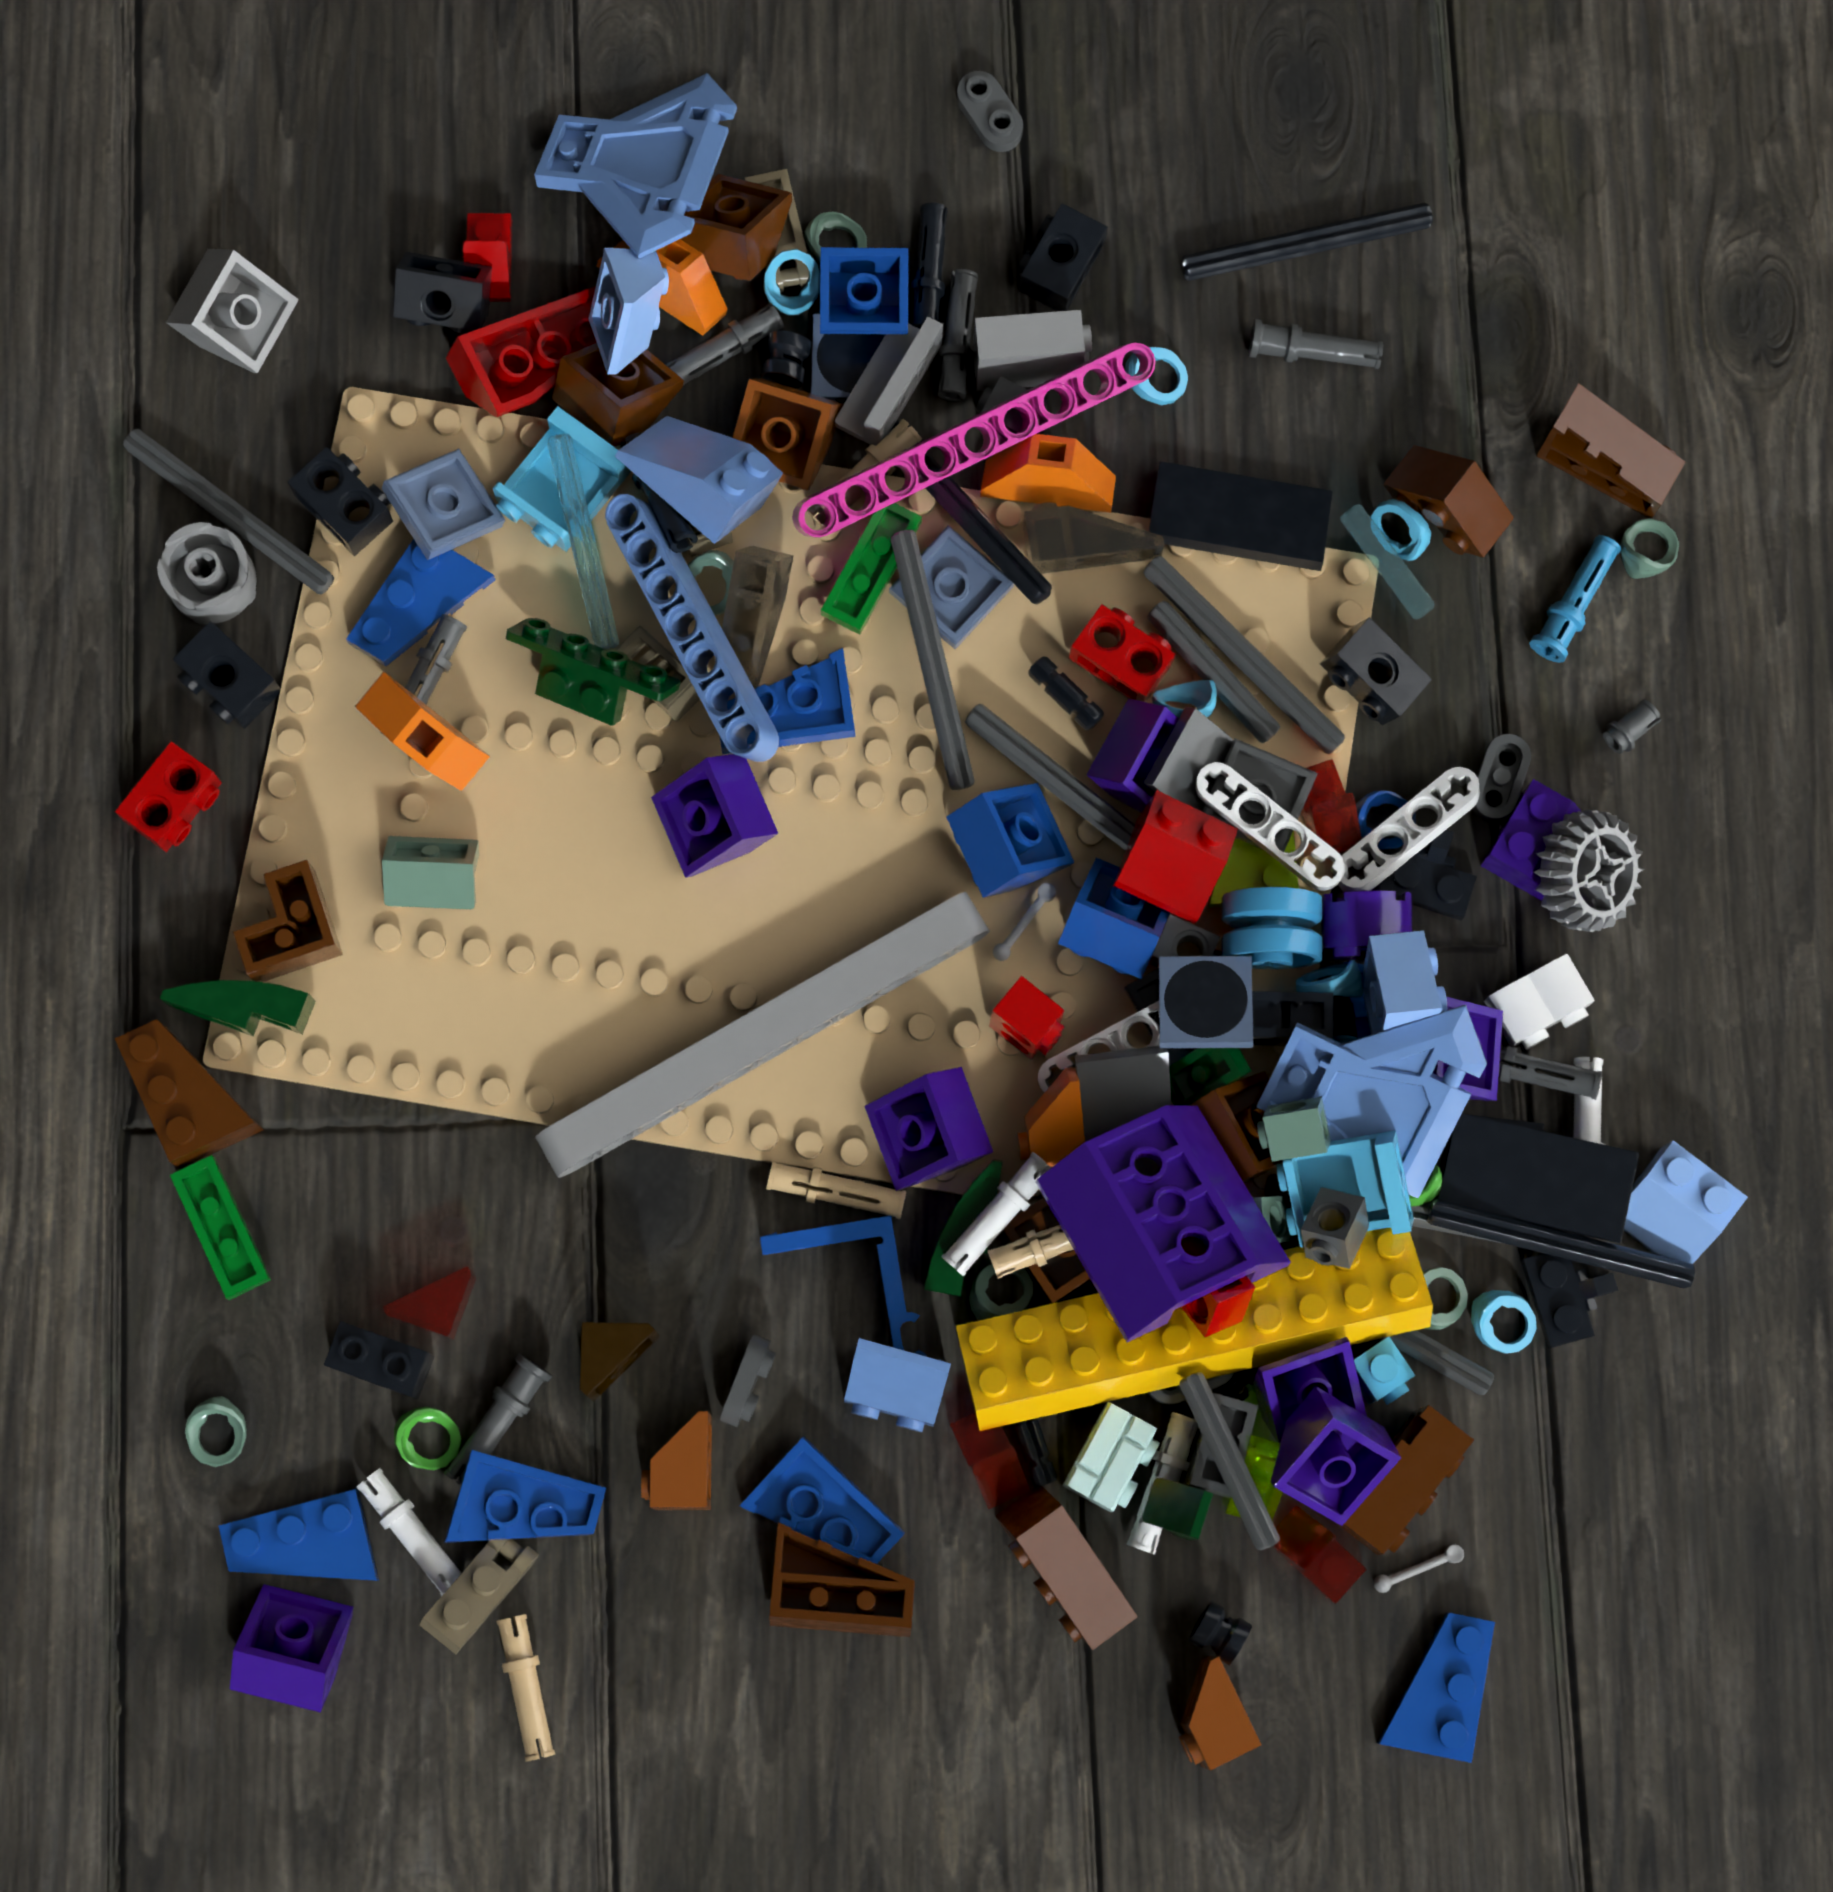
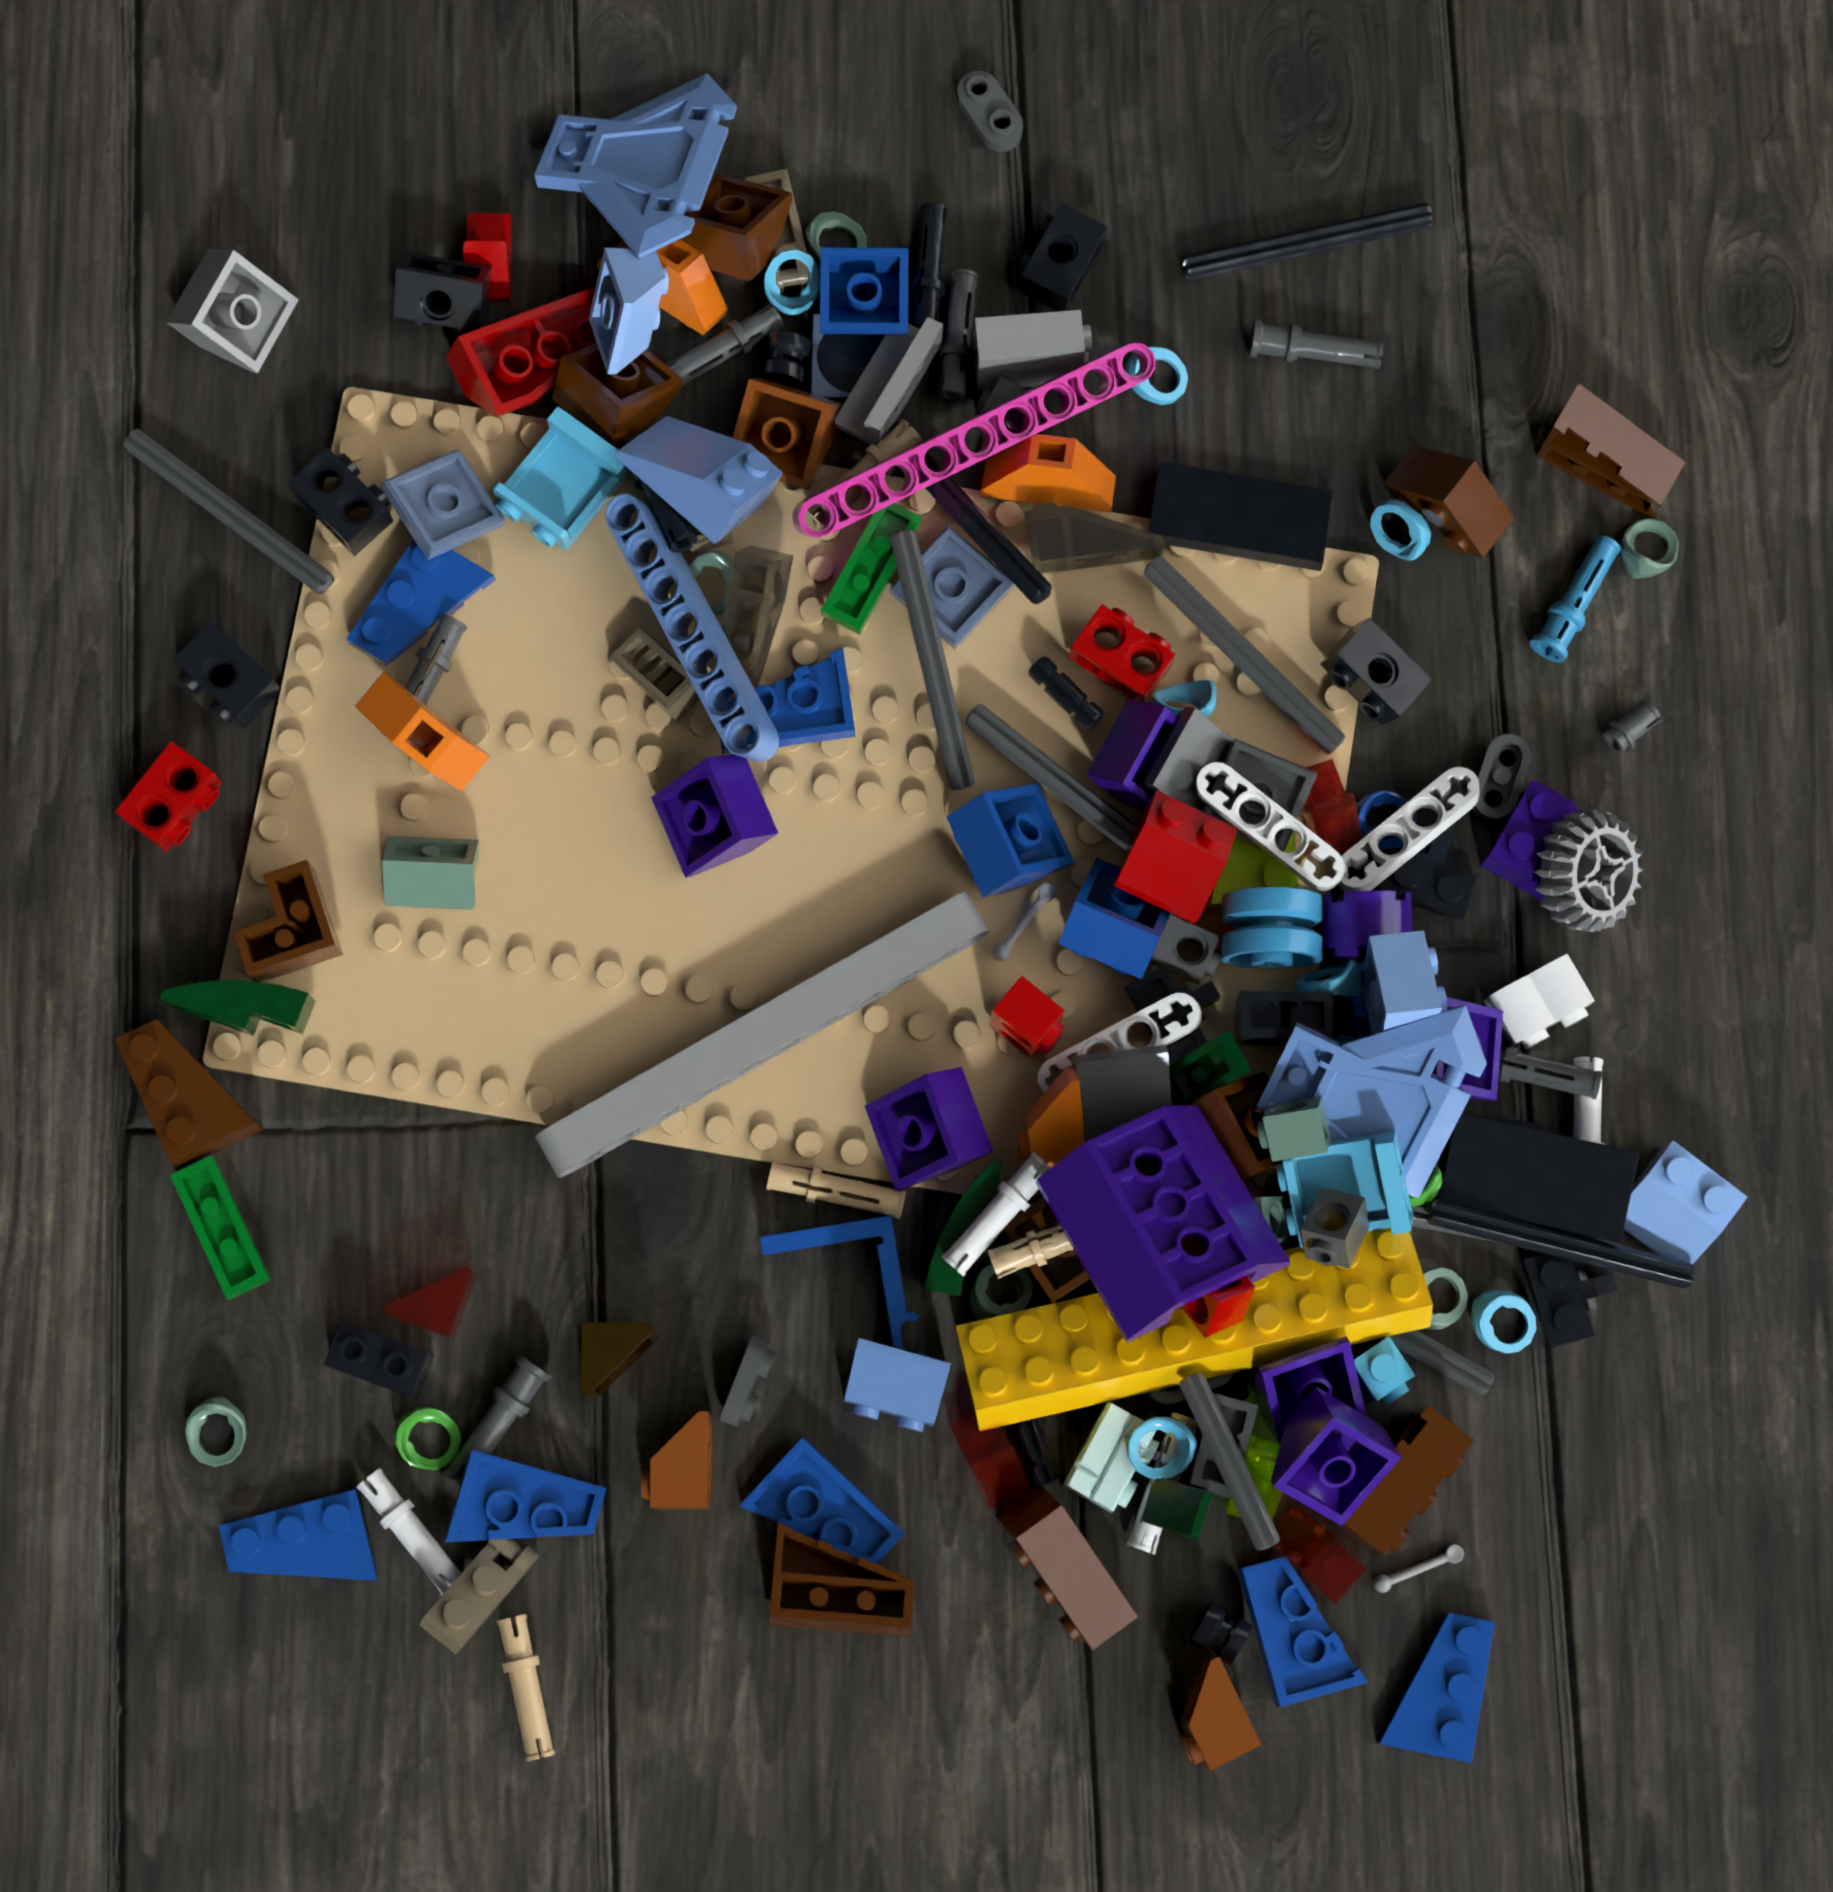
light grey brick [157,522,257,624] -> none
dark purple slope [230,1584,354,1713] -> none
dark green bracket [506,618,681,726] -> none
clear light blue axle [547,434,619,650] -> none
dark grey axle [1147,601,1280,743] -> none
tile [1159,956,1253,1048] -> none
clear light blue axle [1340,504,1435,620] -> none
none -> medium azure piece [1128,1417,1197,1479]
none -> blue wing [1238,1556,1368,1707]

